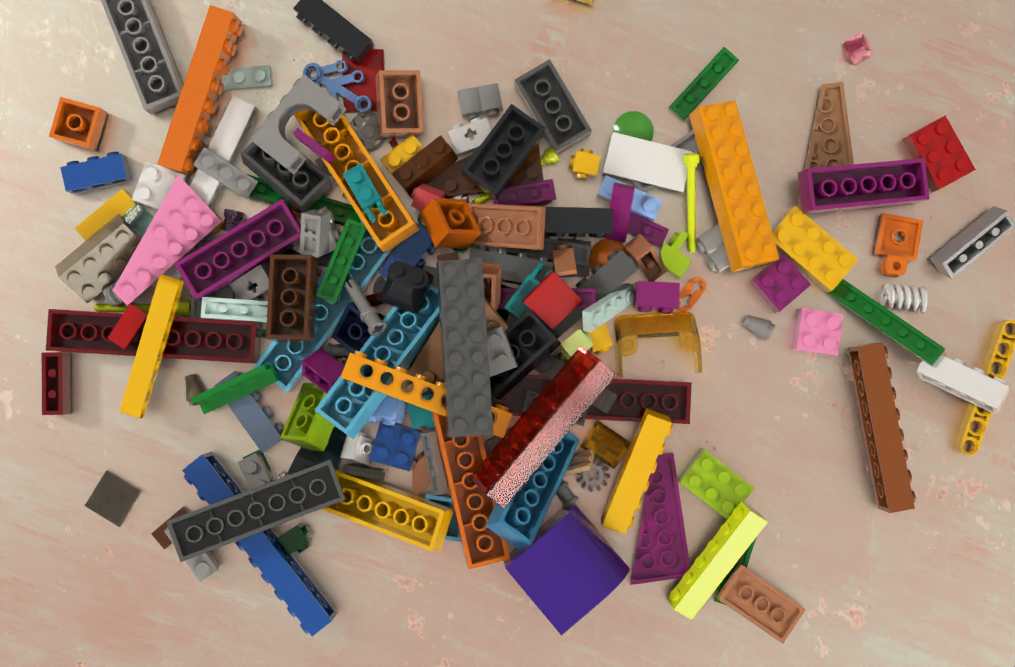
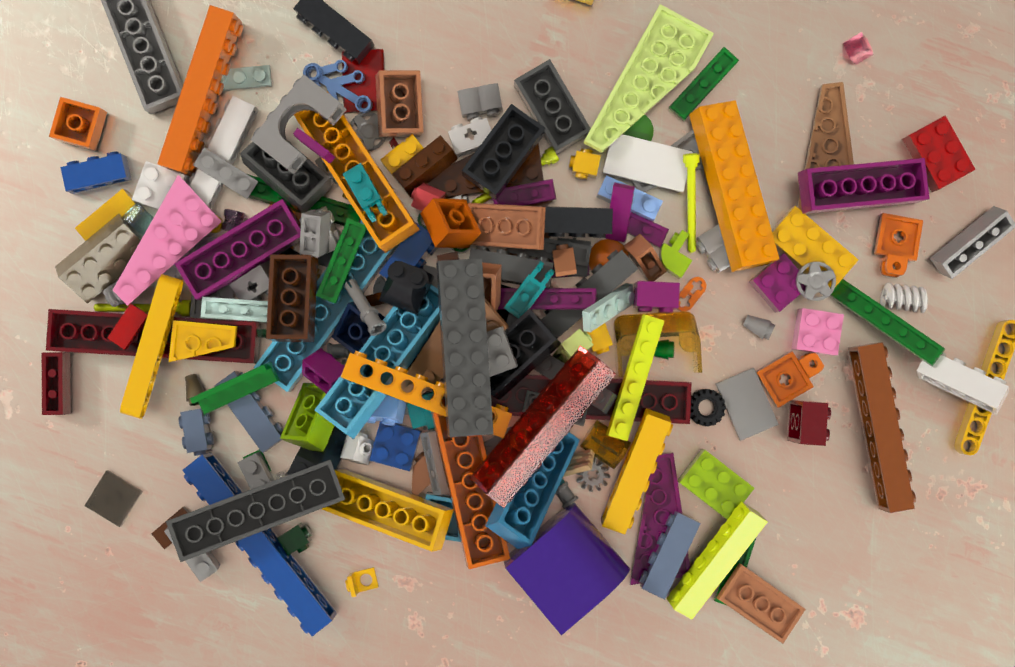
clear smoke tile [342,462,389,481] -> none
red tile [522,270,582,330] -> none
none -> yellow wing [169,320,237,362]
none -> sand blue brick [178,409,214,456]
none -> yellow bracket [345,567,379,597]
none -> yellowish green wing [583,4,714,153]
none -> neon yellow plate [606,314,664,441]
none -> sand blue brick [639,511,701,600]
none -> green cone [654,339,674,360]
none -> black tyre [690,389,726,426]
none -> light grey tile [716,368,779,441]
none -> orange plate [756,351,824,408]
none -> dark red brick [787,400,831,446]
none -> light grey wheel [796,262,836,301]

